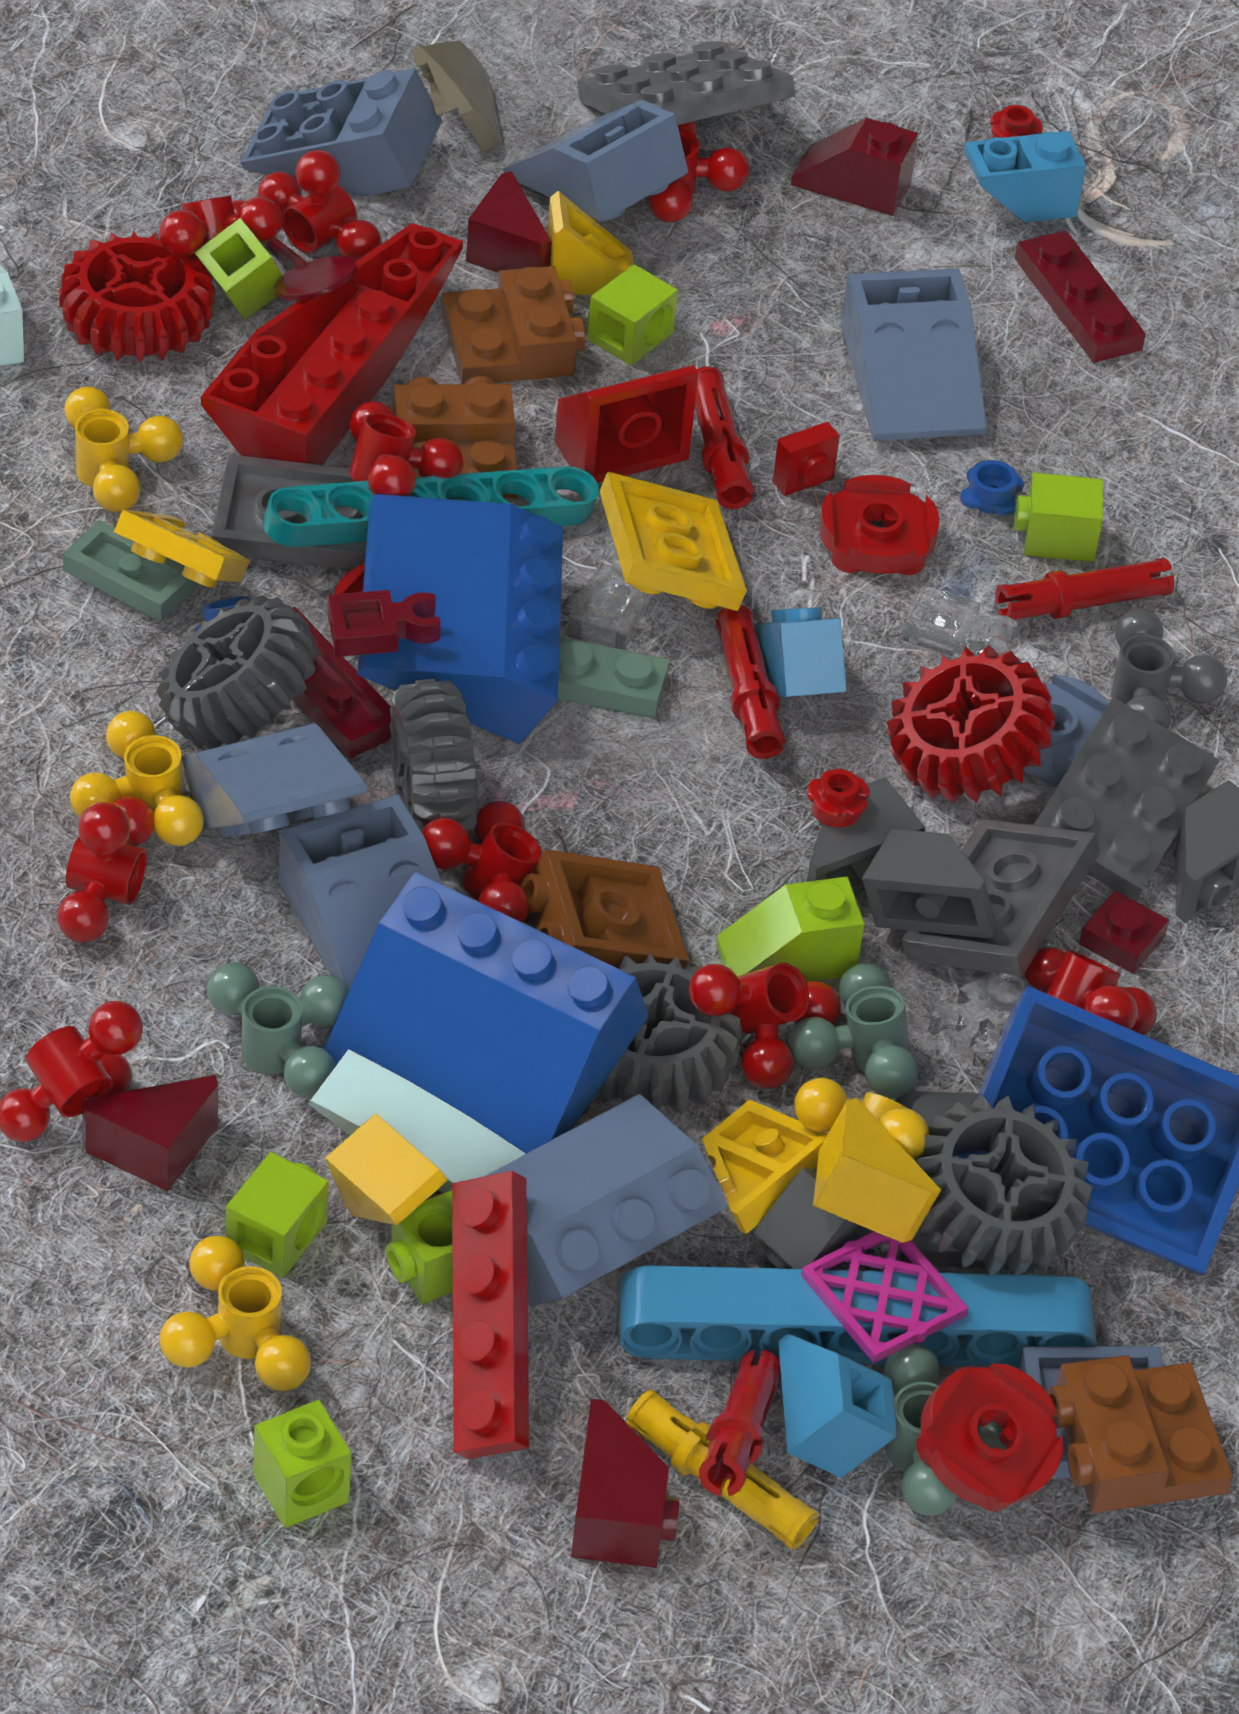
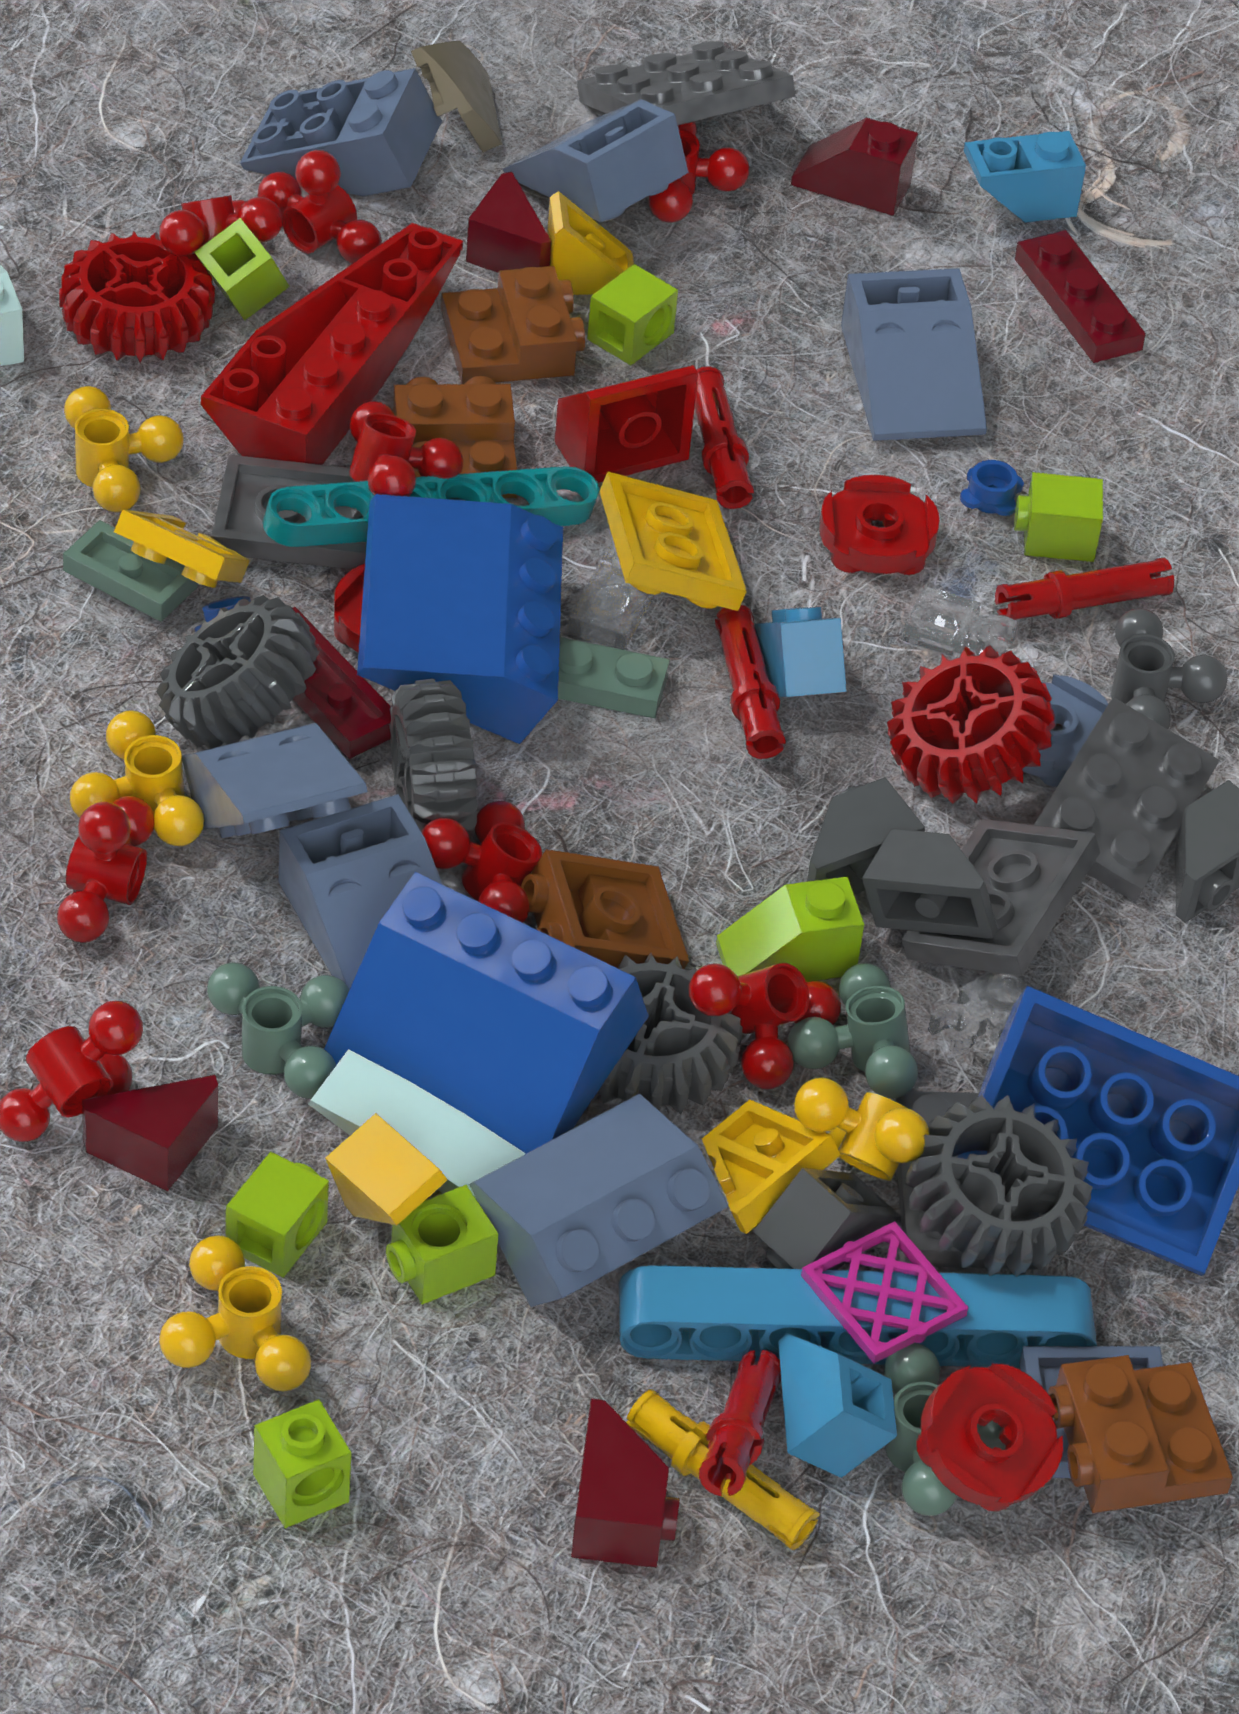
dark red piece [265,237,358,300] -> none
dark red plate [327,590,441,657] -> none
red plate [452,1171,529,1459] -> none
red plate [772,421,840,496] -> none
red plate [807,769,870,828] -> none
yellow slope [813,1098,941,1243] -> none
red plate [990,105,1043,138] -> none
red piece [1024,947,1157,1035] -> none
dark red plate [1079,890,1169,974] -> none

